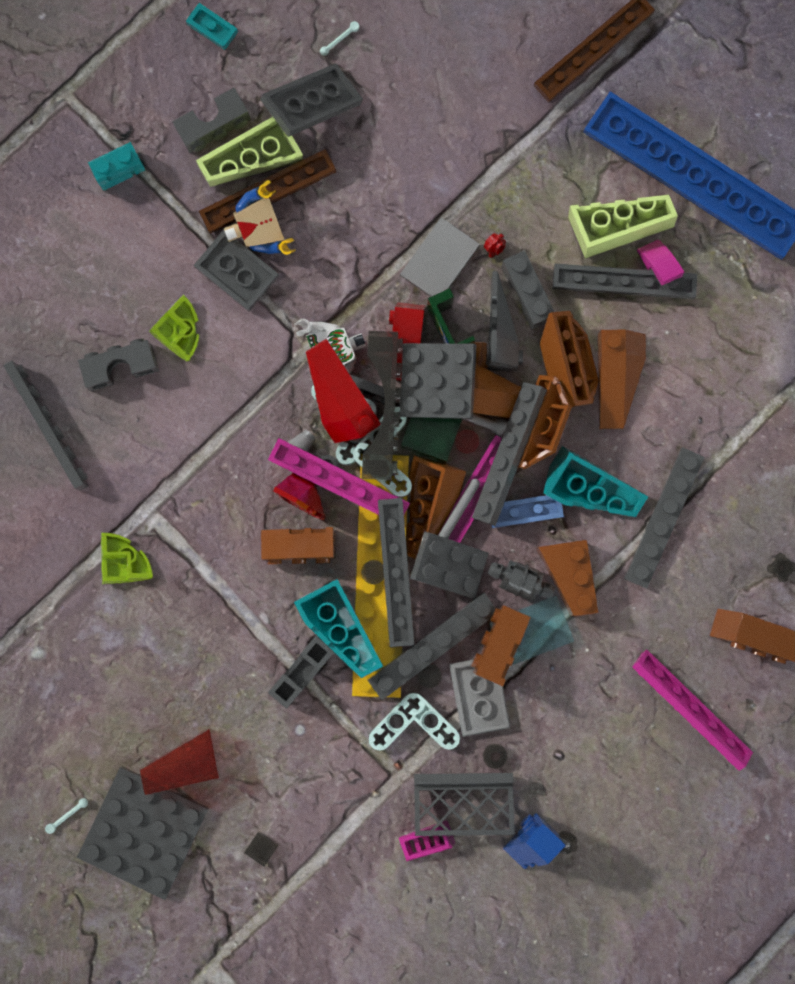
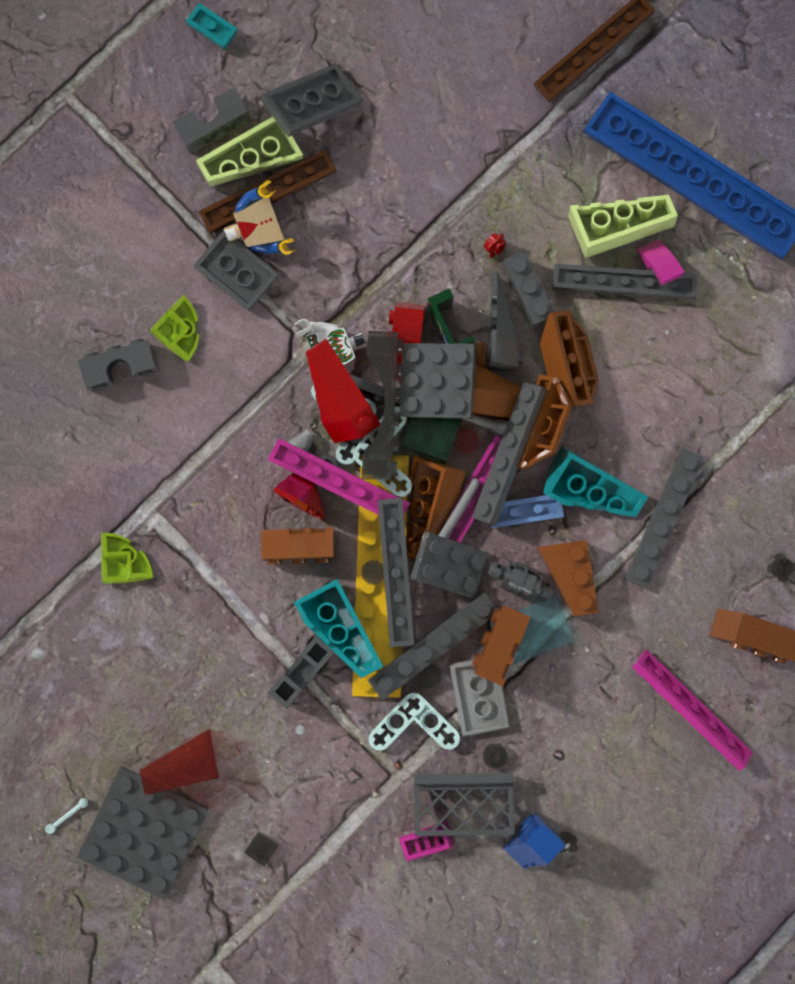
dark grey plate [3,360,88,491] -> none
teal brick [88,142,145,191] -> none
light aqua hinge [320,21,359,56] -> none
light grey tile [400,217,480,297] -> none
dark orange wedge [597,329,646,429] -> none

